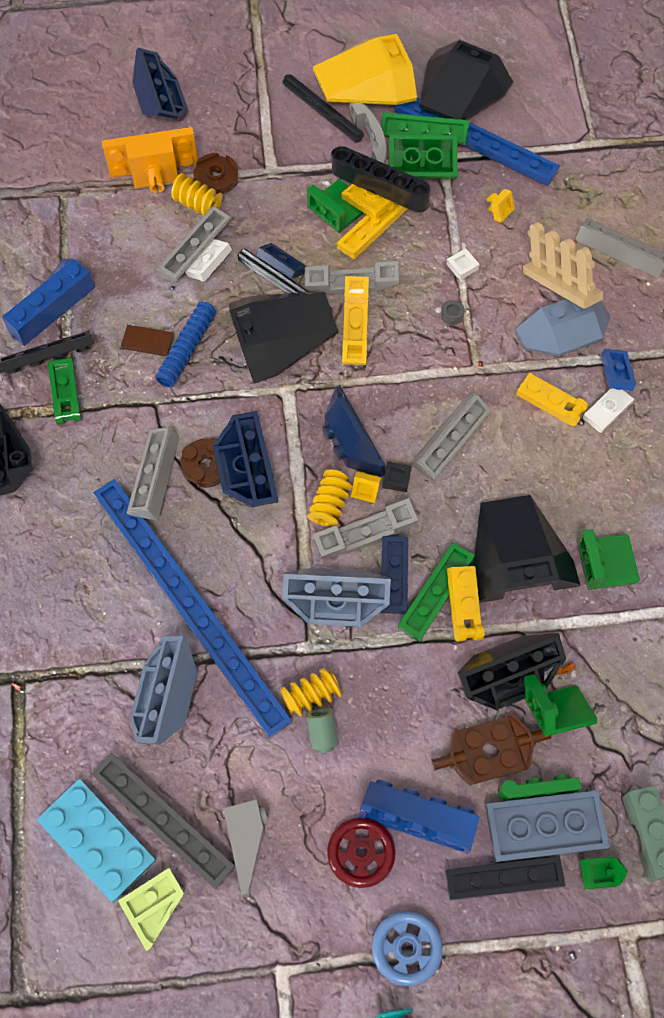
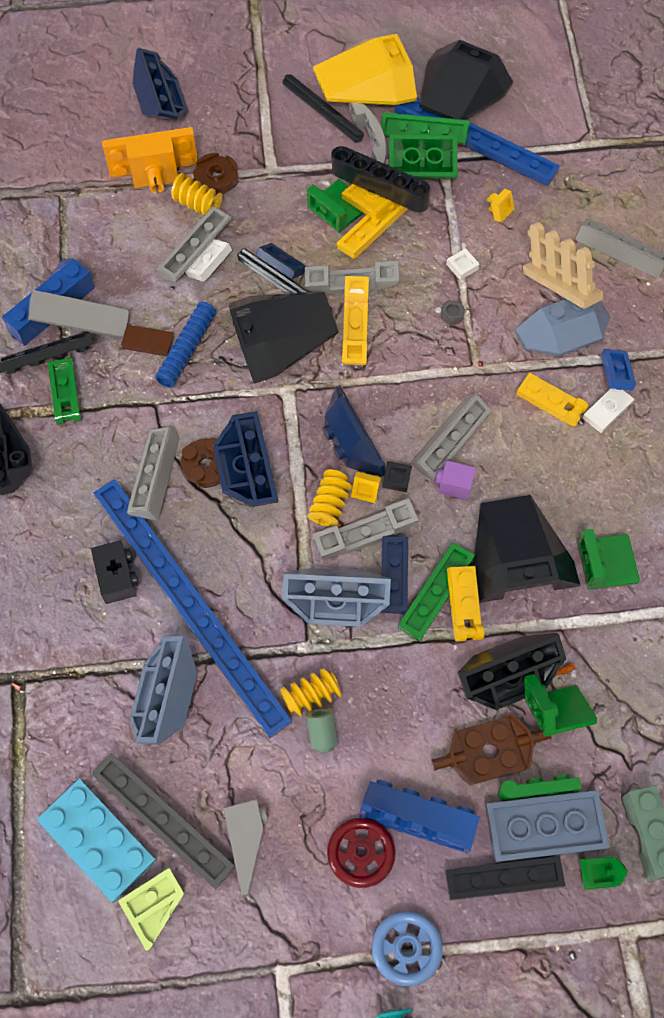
none -> light grey slope [28,290,129,339]
none -> black brick [91,540,139,604]
none -> medium lavender brick [435,460,476,500]

